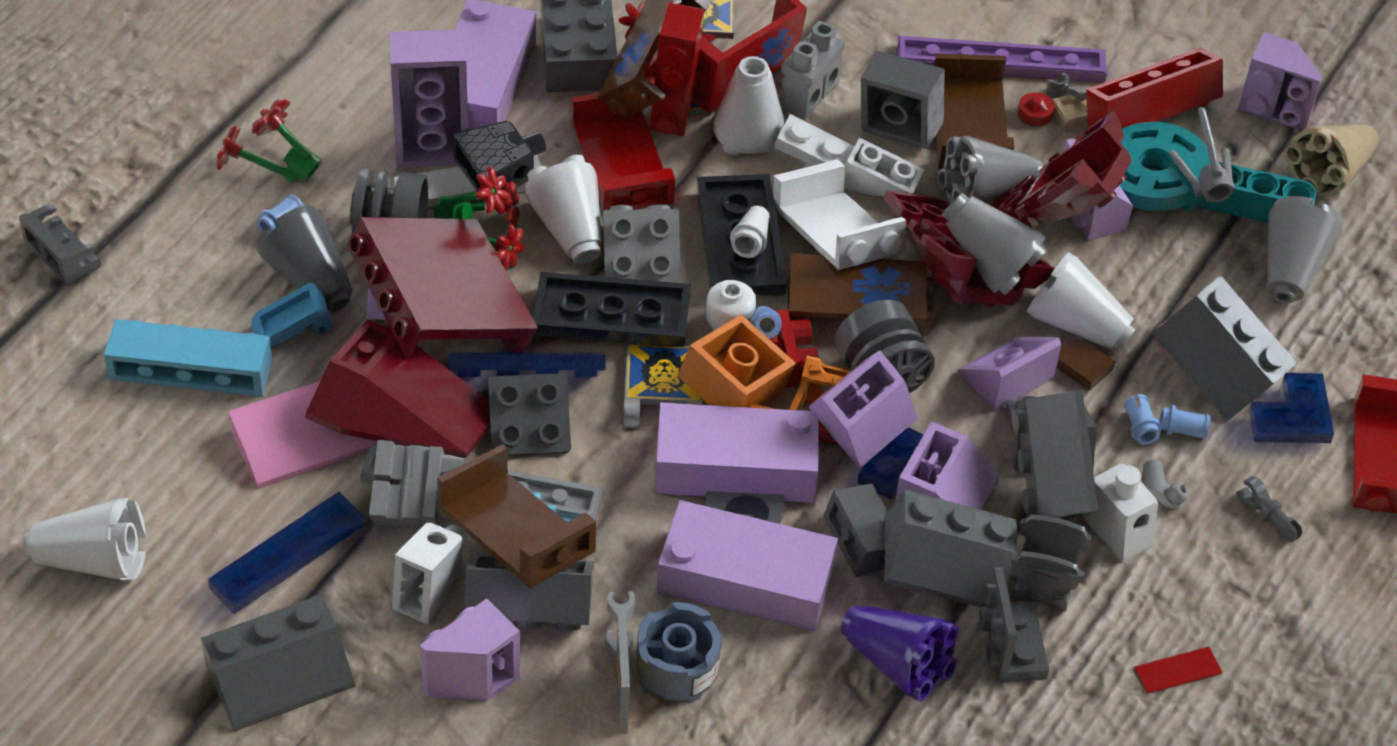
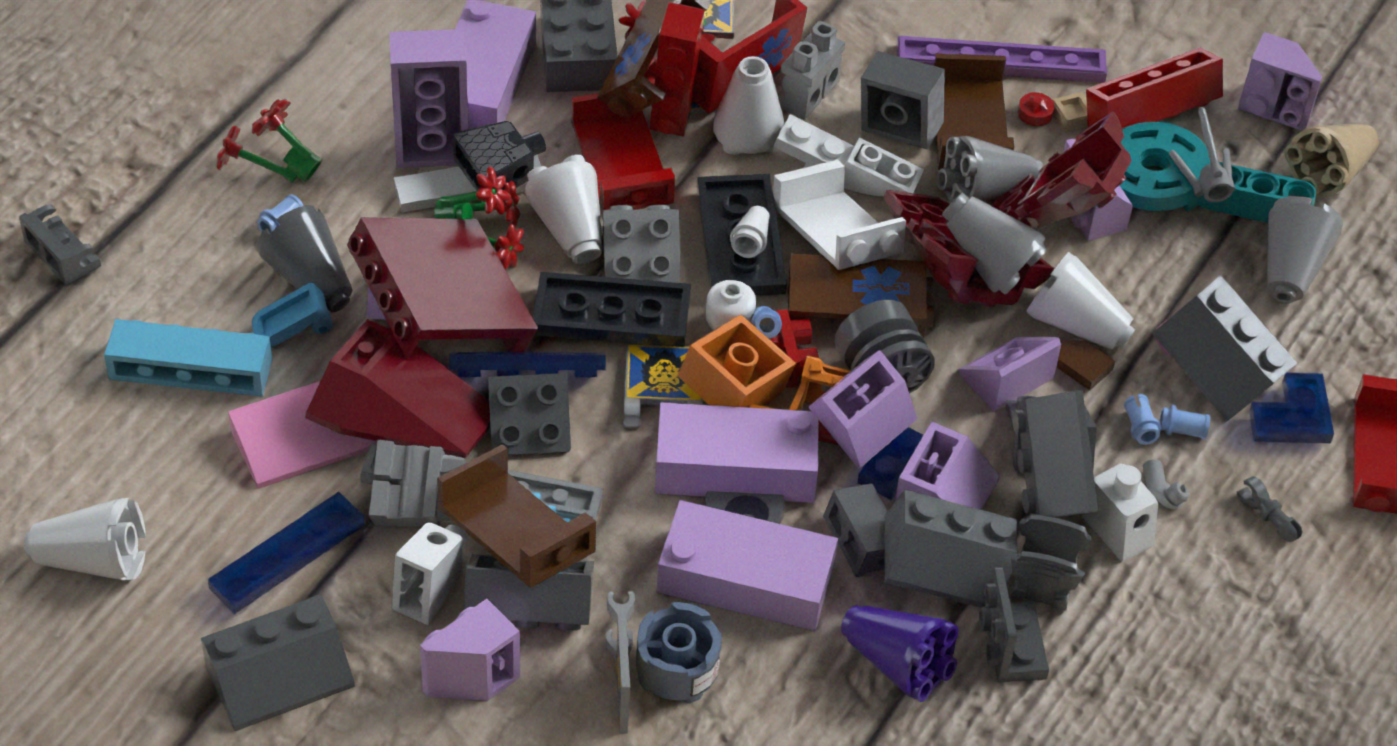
dark grey wheel [350,168,429,234] -> none
dark grey hand [1047,73,1086,101] -> none
red sticker [1134,646,1223,694] -> none

